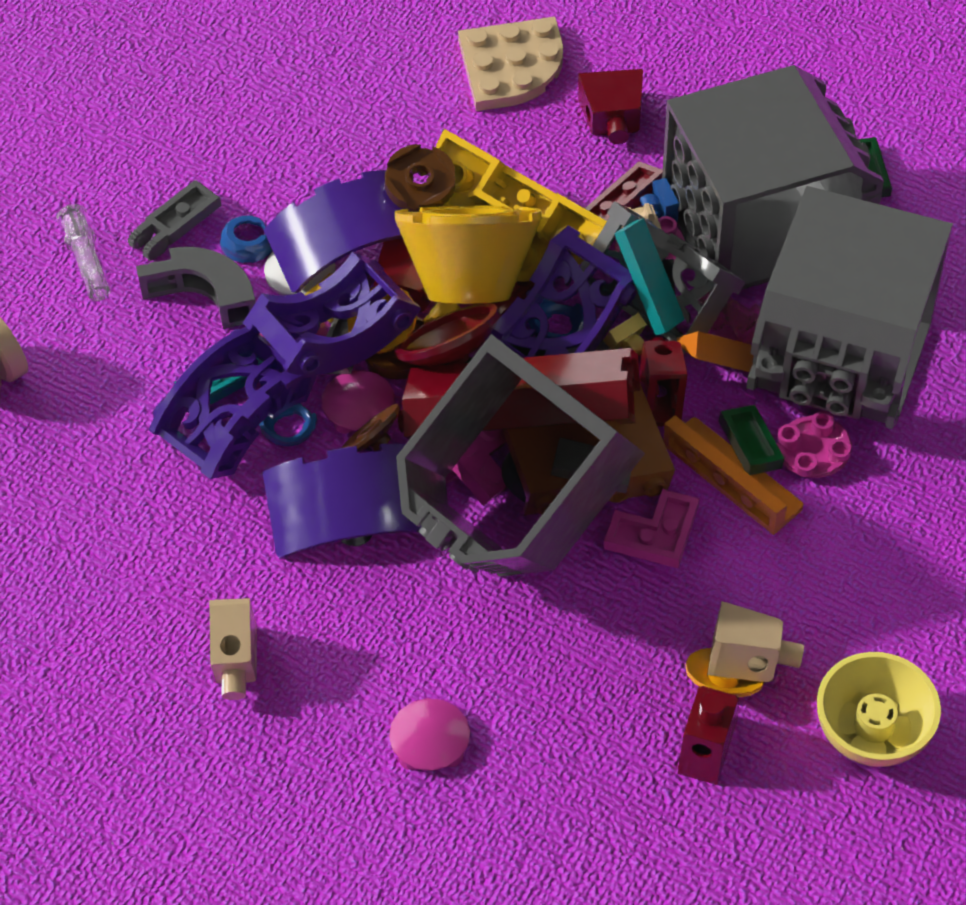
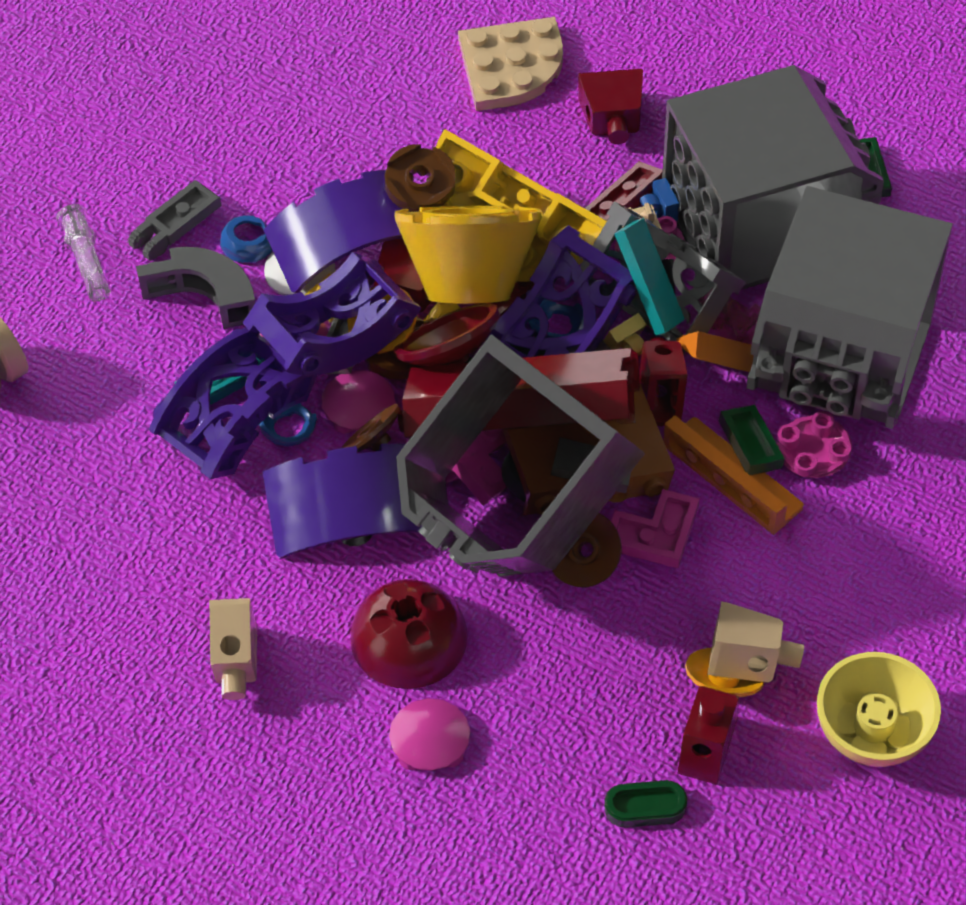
none -> dark red piece [350,579,468,689]
none -> reddish brown dish [552,513,622,588]
none -> dark green tile [604,780,687,828]

